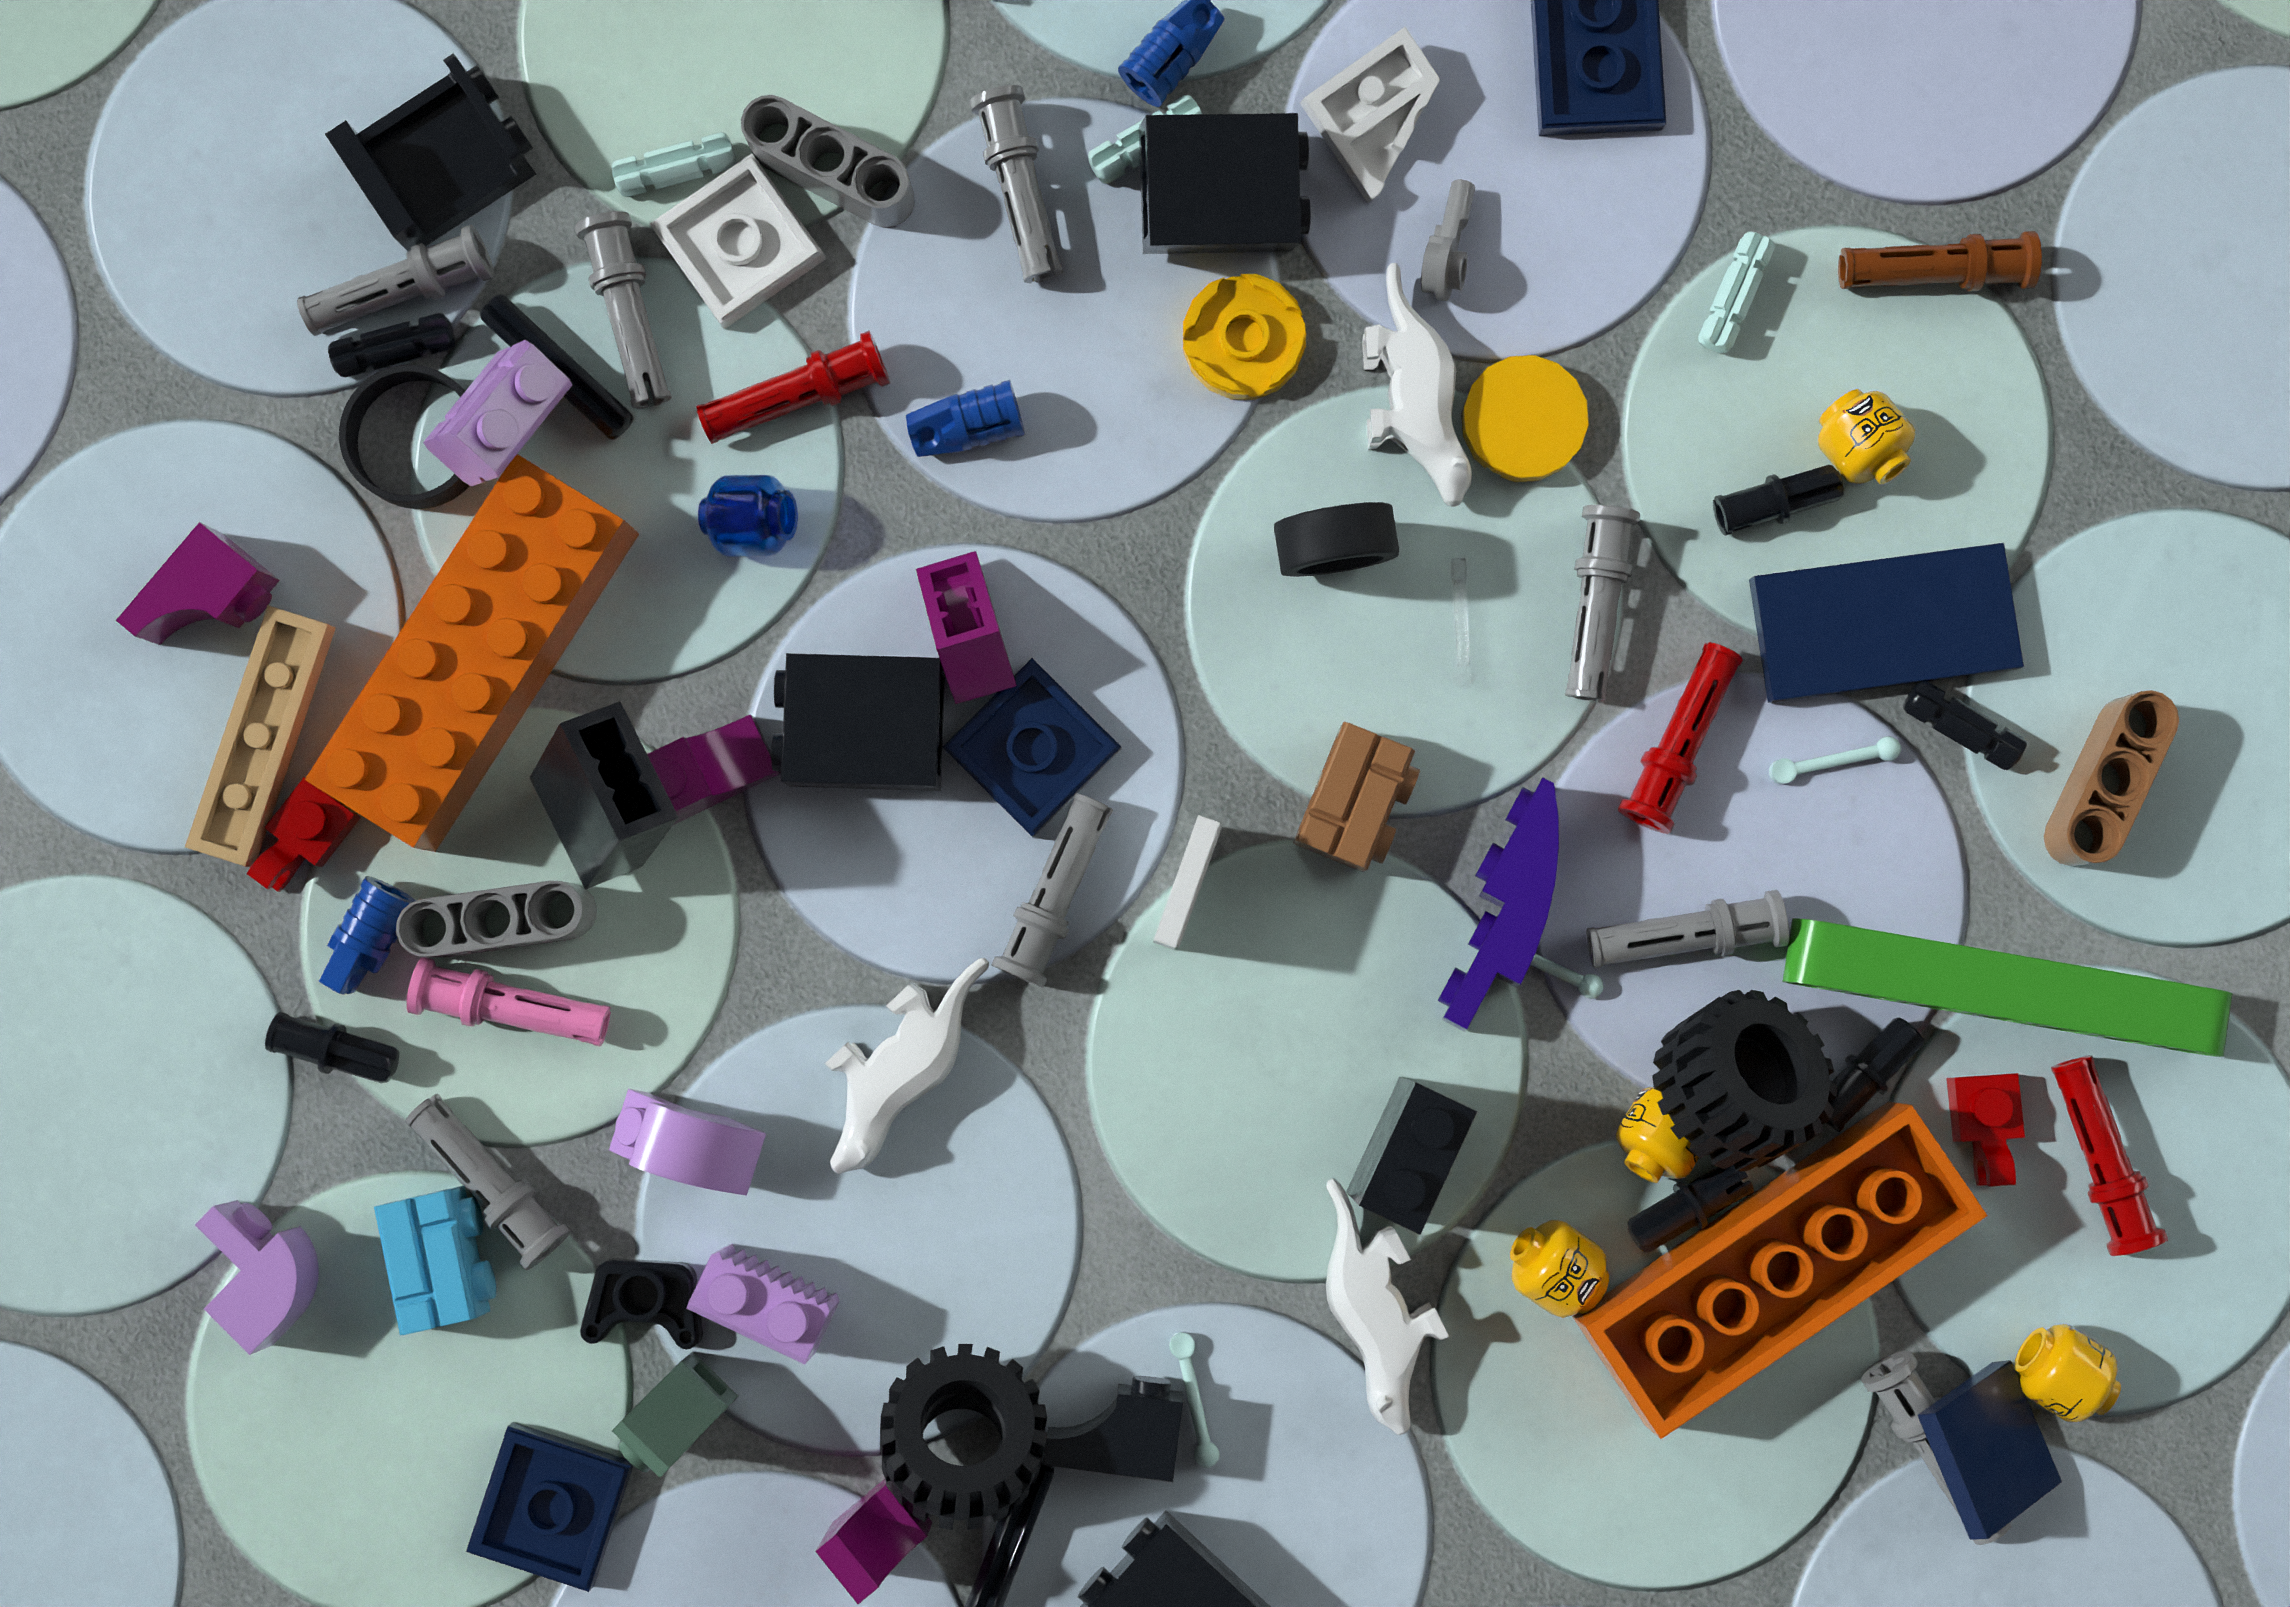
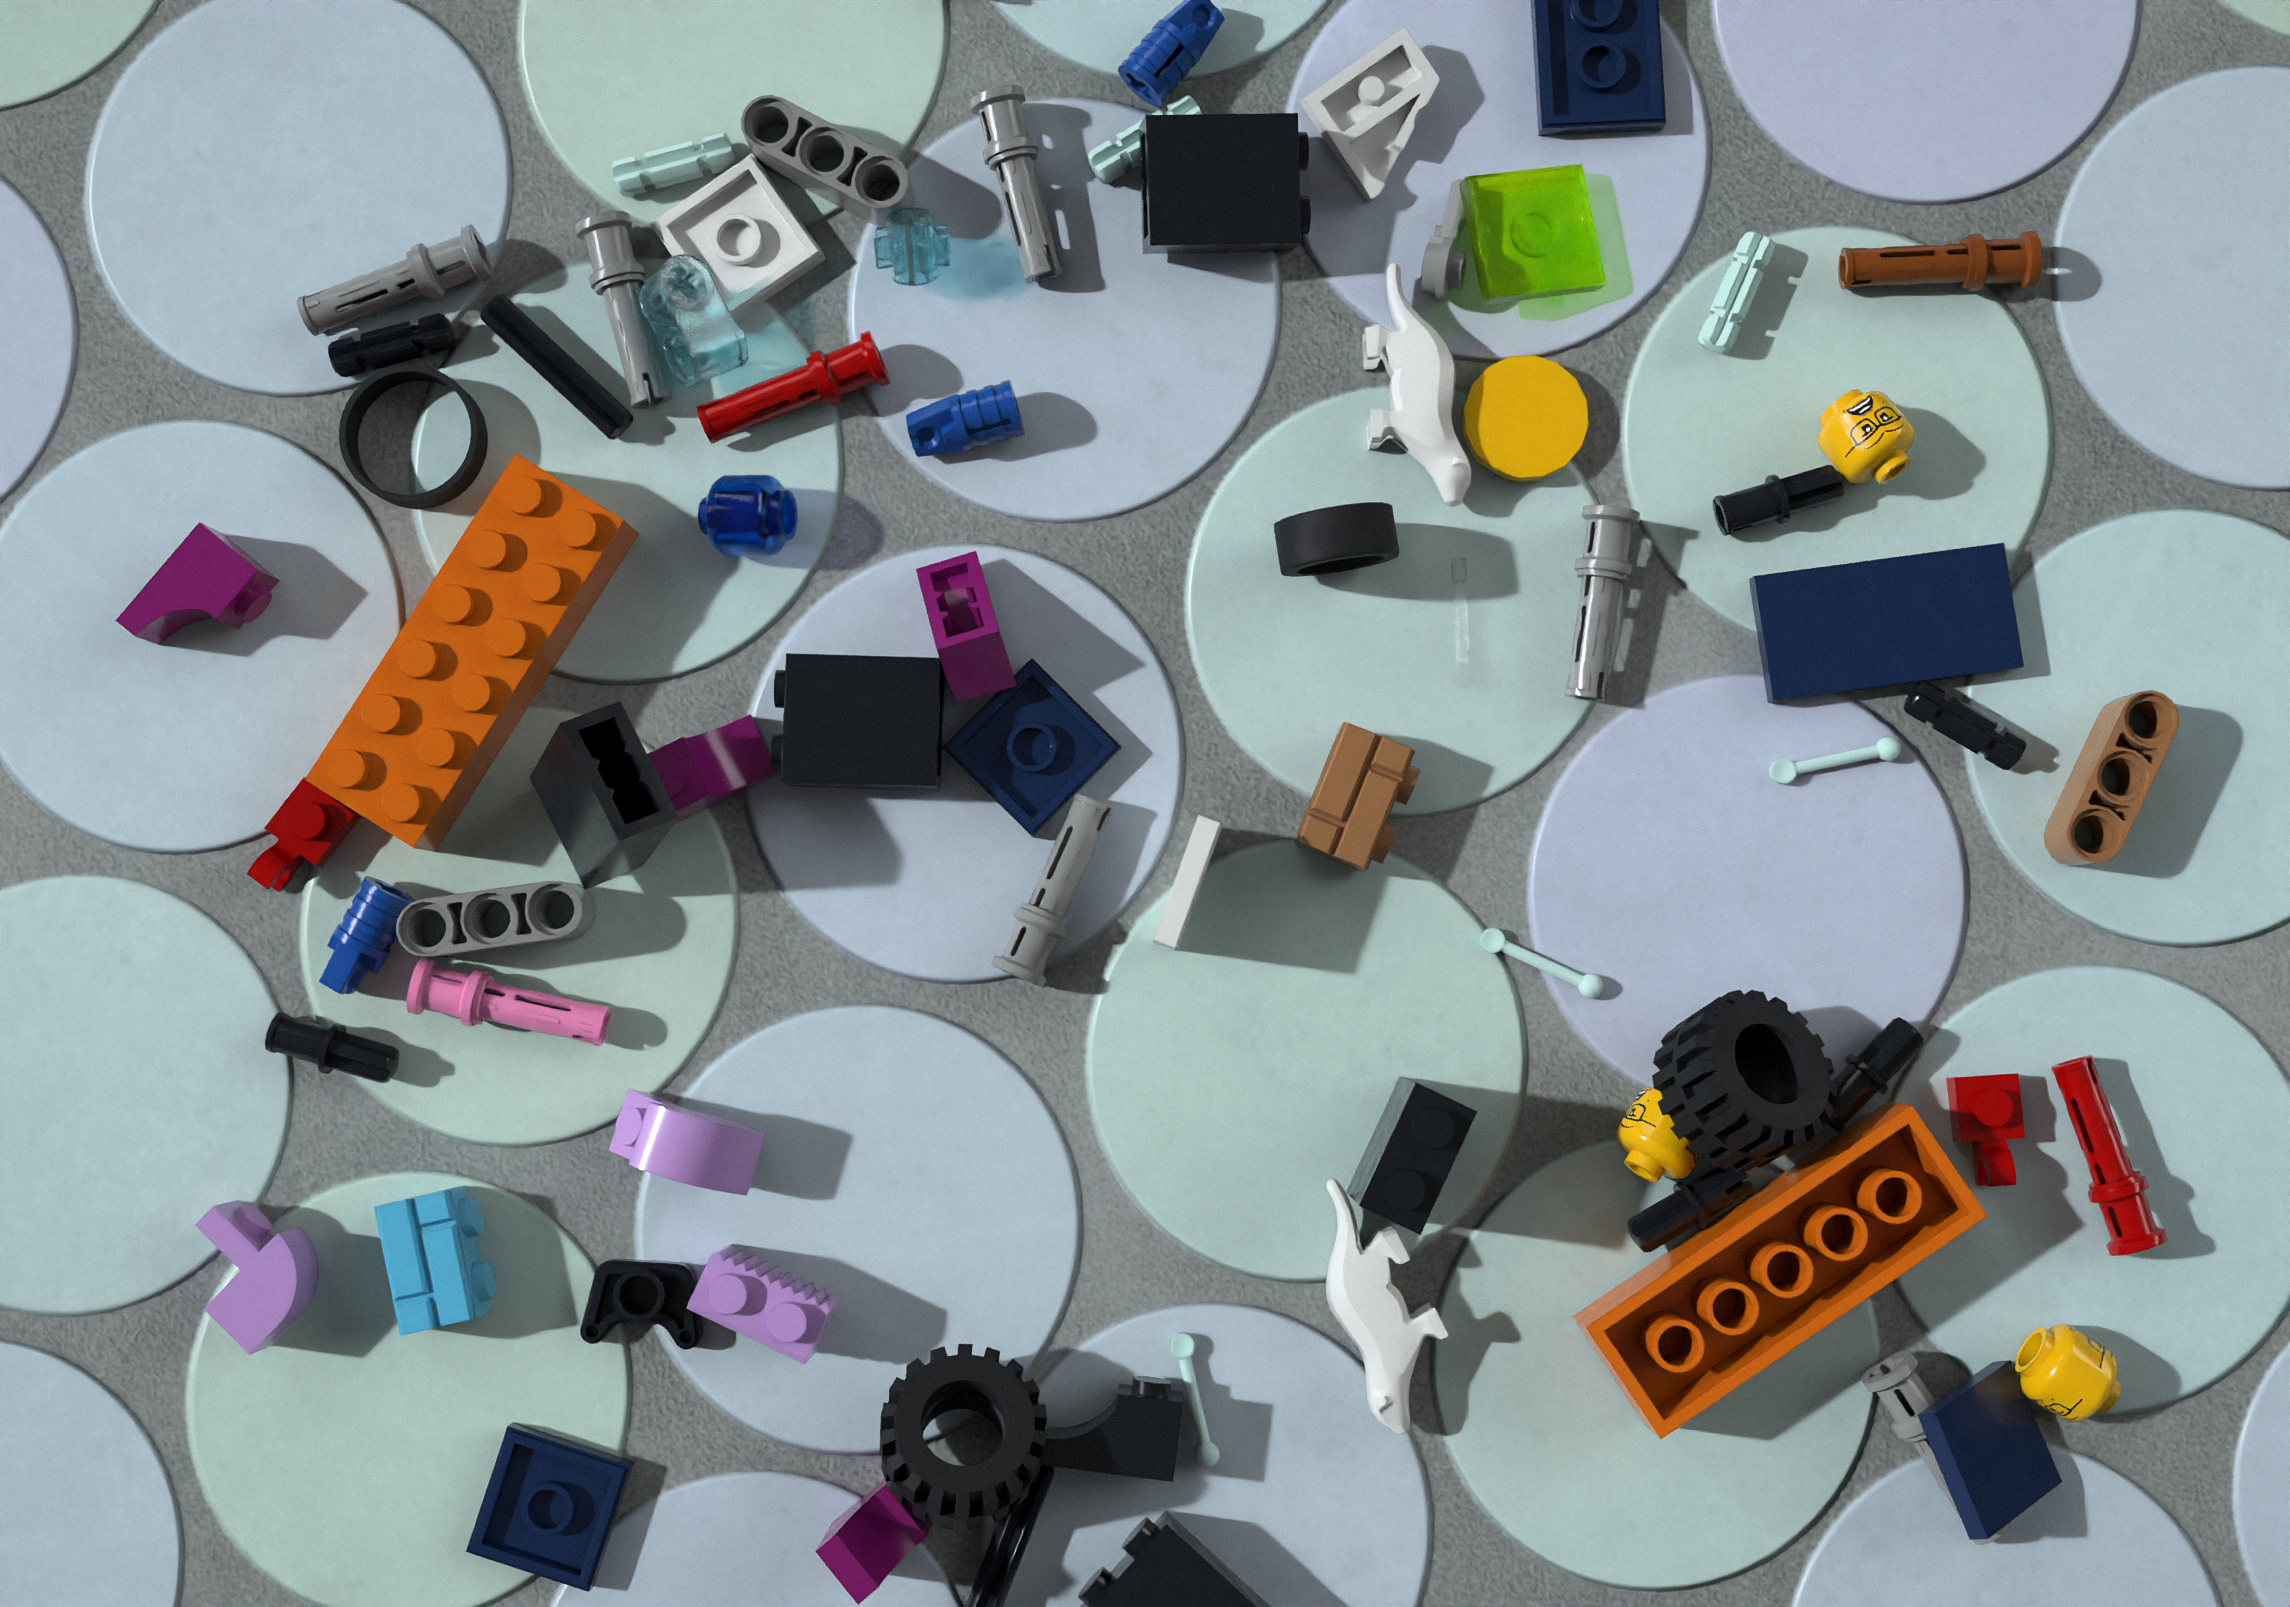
tan plate [185,605,336,867] -> none
black panel [325,53,536,251] -> none
light grey pin [405,1094,571,1270] -> none
lavender brick [423,340,572,487] -> none
sand green slope [612,1352,738,1478] -> none
white animal [825,958,989,1174] -> none
yellow tile [1183,274,1306,400] -> none
dark purple slope [1438,777,1559,1032] -> none
yellow head [1510,1220,1609,1318] -> none
light grey pin [1586,890,1789,968] -> none
red pin [1618,642,1743,834] -> none
bright green beam [1782,918,2233,1057] -> none
none -> clear light blue piece [639,254,748,387]
none -> clear light blue gear [873,208,951,286]
none -> clear neon green tile [1459,164,1606,305]

